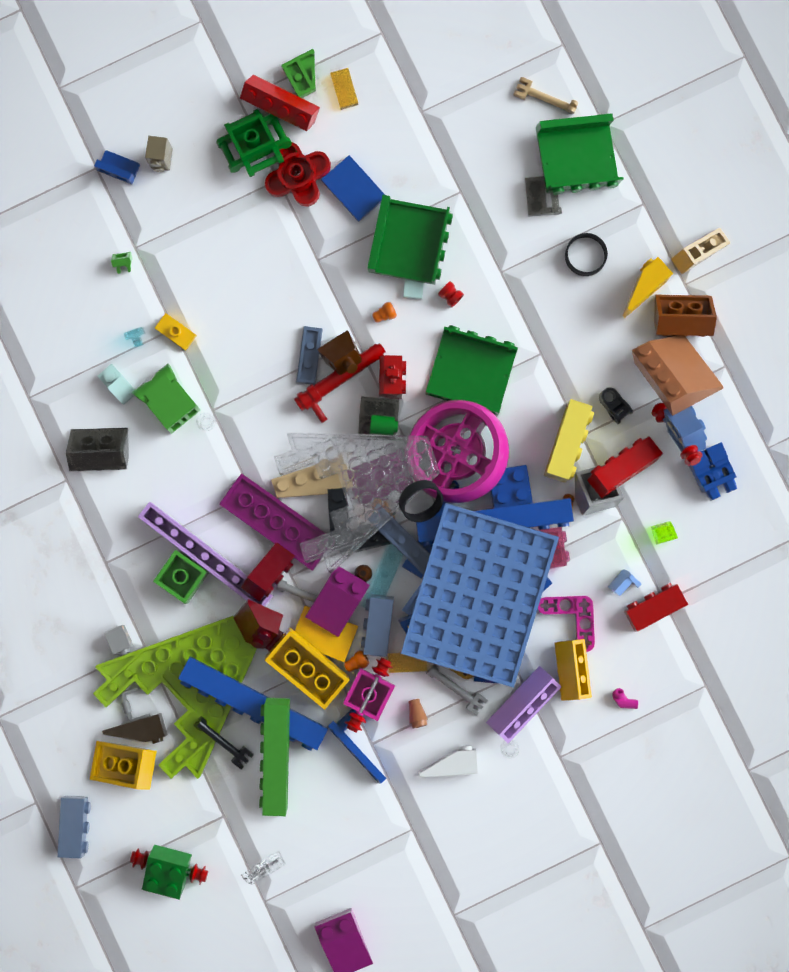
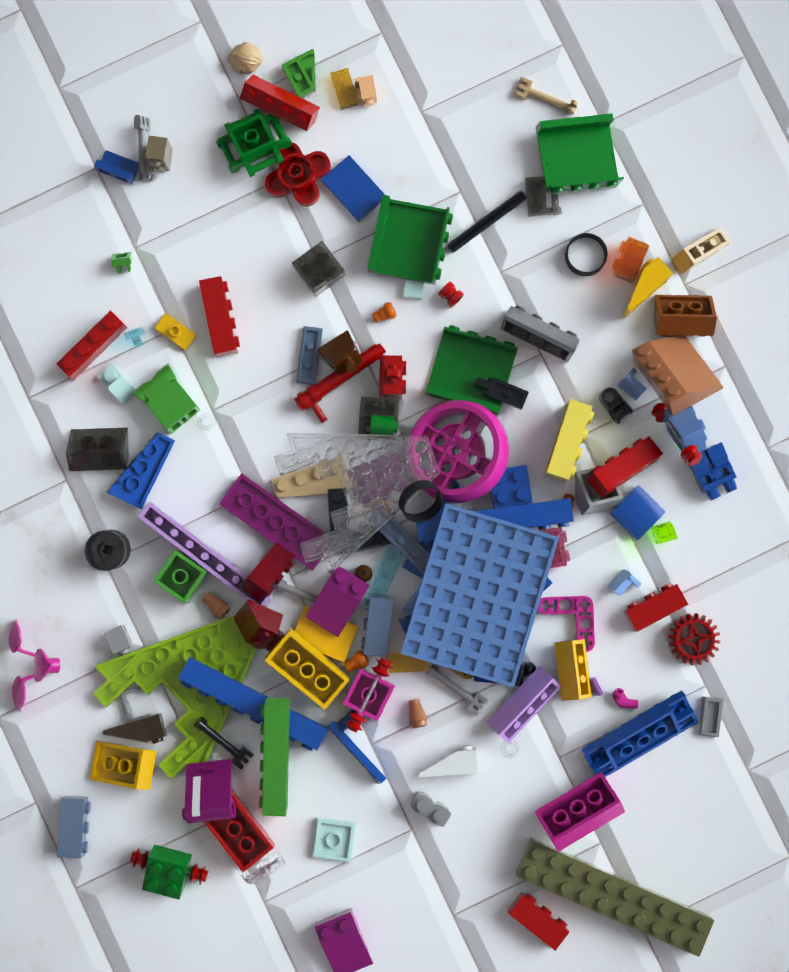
none -> dark pink plant [9,619,60,711]
none -> red brick [56,310,128,380]
none -> black wheel [84,529,131,571]
none -> blue wing [106,432,175,509]
none -> light grey hinge [134,115,155,181]
none -> magenta door [182,759,236,824]
none -> red brick [199,276,240,357]
none -> nougat cone [201,592,230,619]
none -> red brick [204,789,276,872]
none -> tan hair [227,42,263,74]
none -> clear smoke brick [292,241,346,298]
none -> light aqua tile [312,817,356,863]
none -> light nougat brick [354,75,377,107]
none -> light grey brick [410,791,451,827]
none -> black axle [447,191,526,253]
none -> black hinge [475,377,529,410]
none -> dark grey slope [500,305,580,362]
none -> red brick [507,892,569,951]
none -> black arm [515,662,536,686]
none -> olive brick [515,837,715,957]
none -> dark pink brick [534,772,625,852]
none -> blue slope [581,690,699,777]
none -> medium lavender slope [589,677,603,696]
none -> blue slope [610,485,666,541]
none -> clear orange brick [611,237,650,284]
none -> light blue tile [618,367,647,401]
none -> red gear [668,613,721,665]
none -> light grey tile [699,696,724,738]

